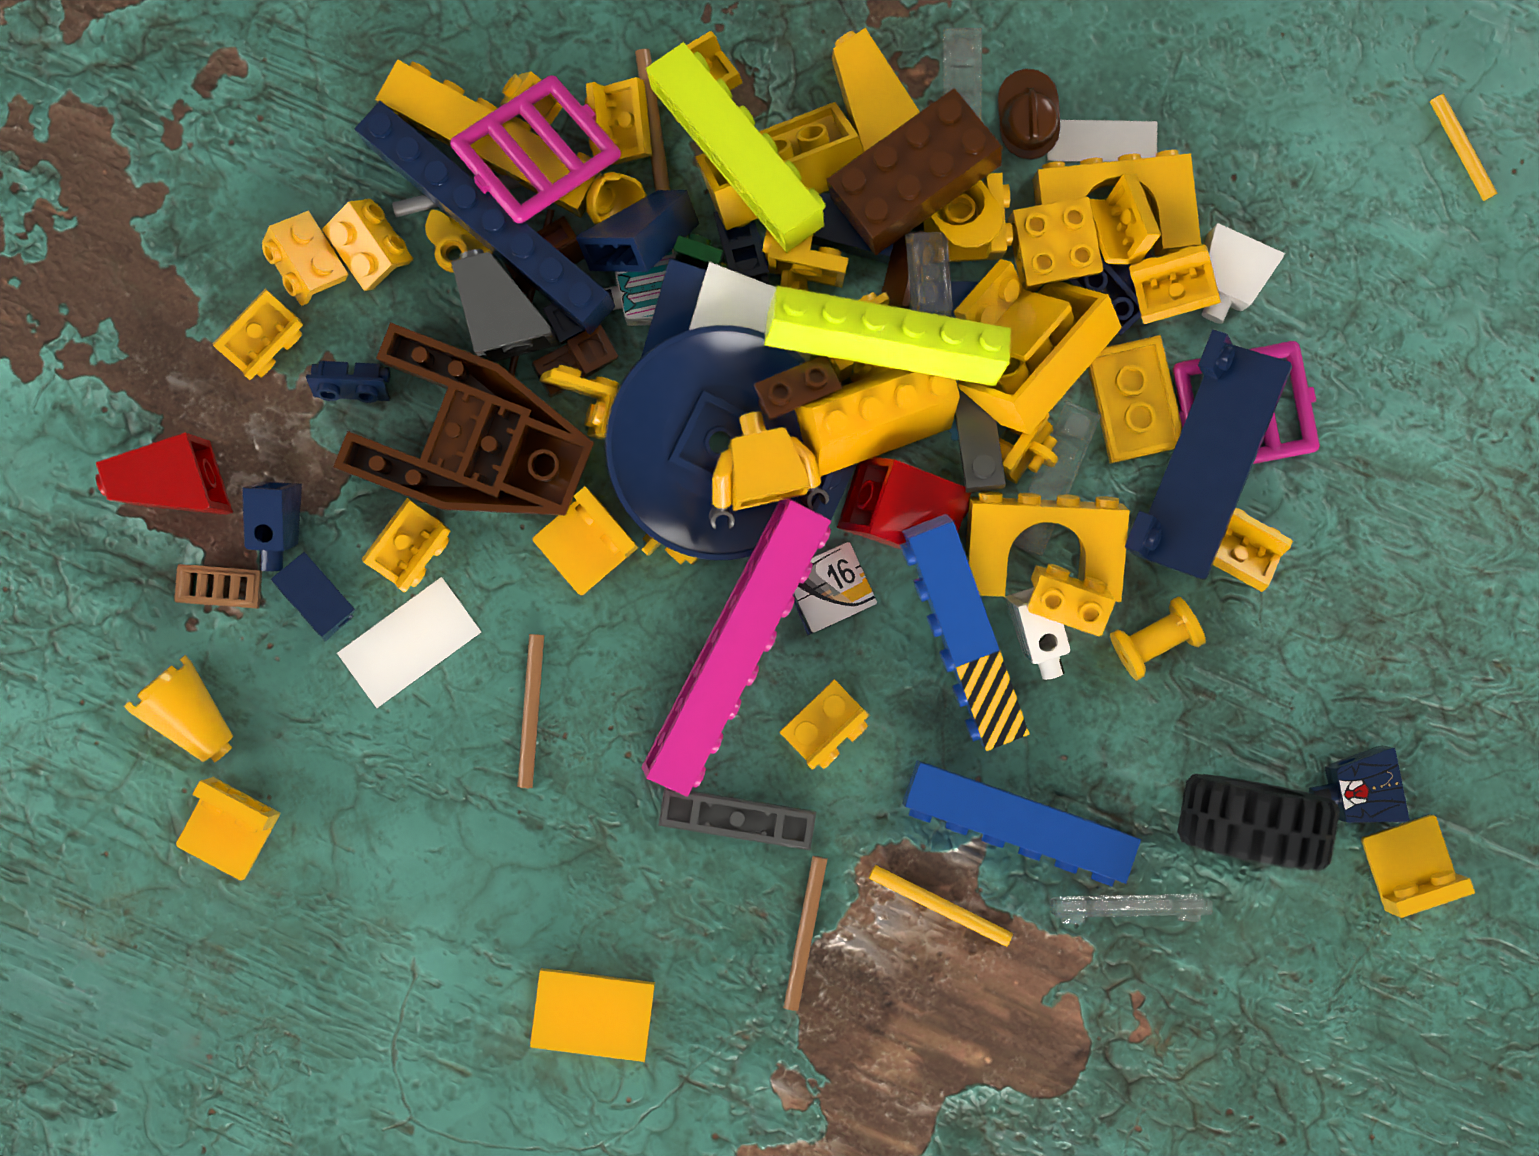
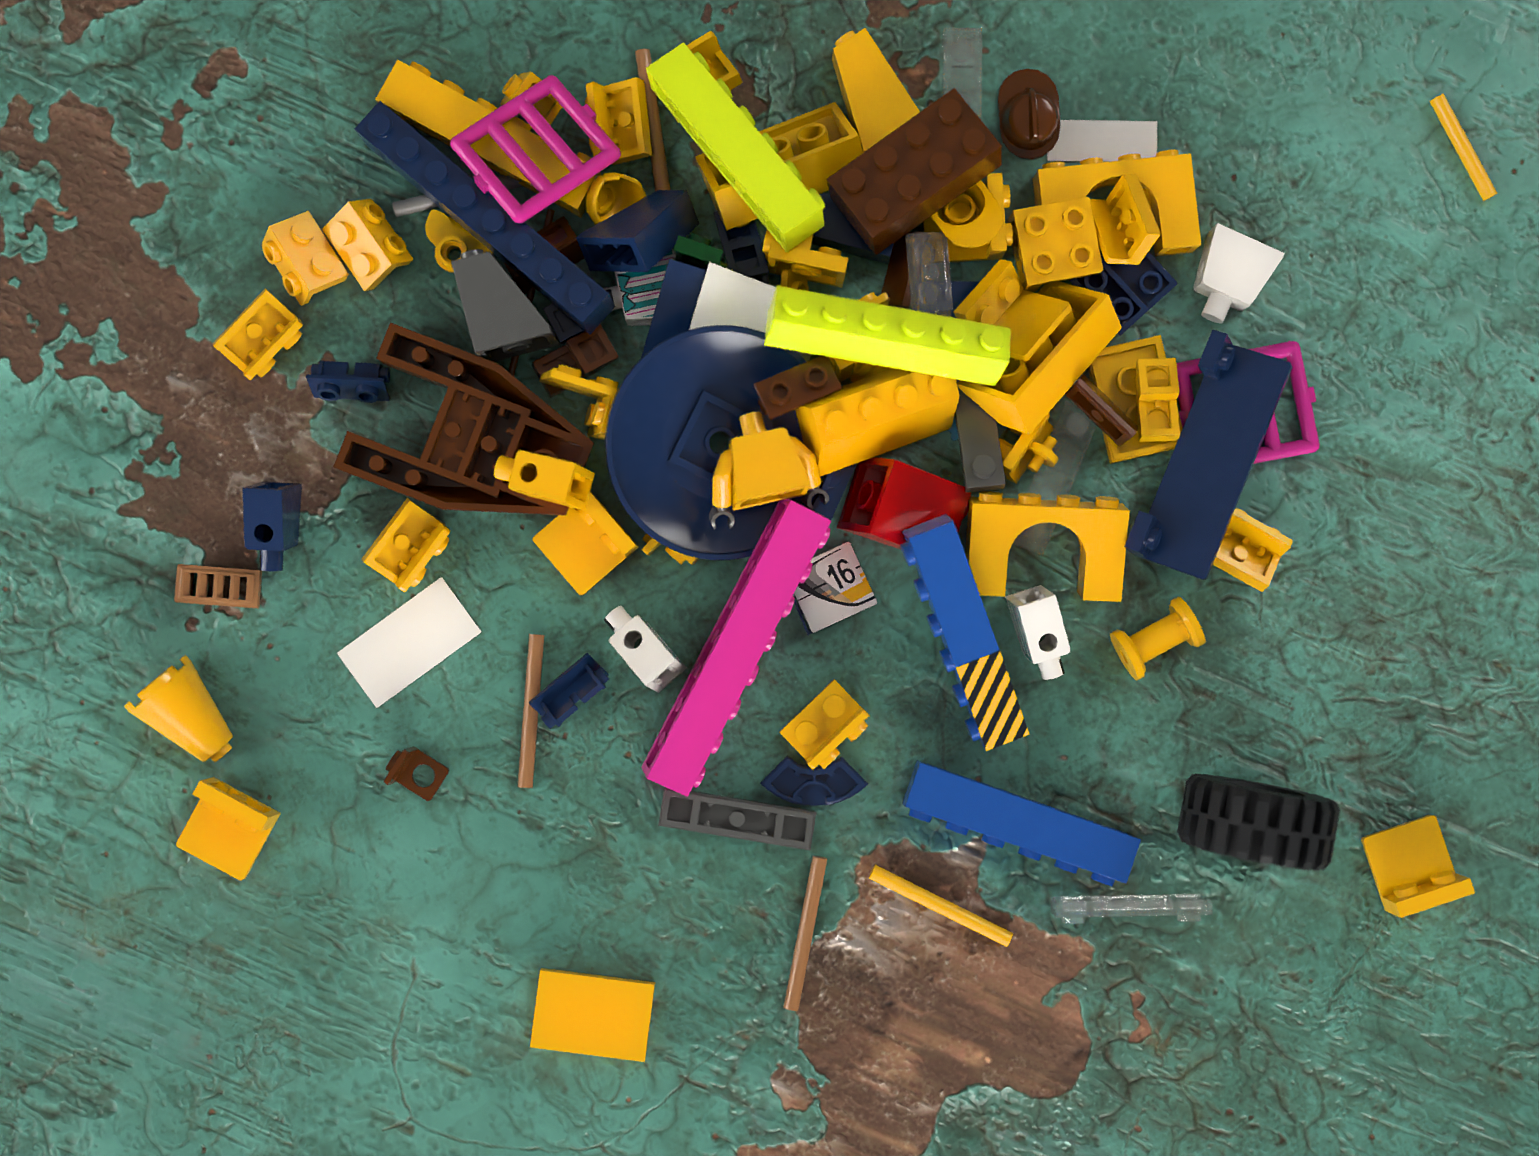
red slope [95,432,233,515] -> none
dark blue hinge [271,552,356,642] -> none
yellow bracket [1027,564,1116,636] -> none
yellow bracket [1129,245,1221,324] -> none
dark blue torso [1309,745,1410,823] -> none
none -> reddish brown bracket [383,746,449,801]
none -> yellow torso [494,450,595,511]
none -> dark blue hinge [528,653,610,729]
none -> white torso [604,606,687,693]
none -> dark blue tile [760,756,868,806]
none -> reddish brown slope [1065,375,1138,446]
none -> yellow slope [1136,358,1180,442]

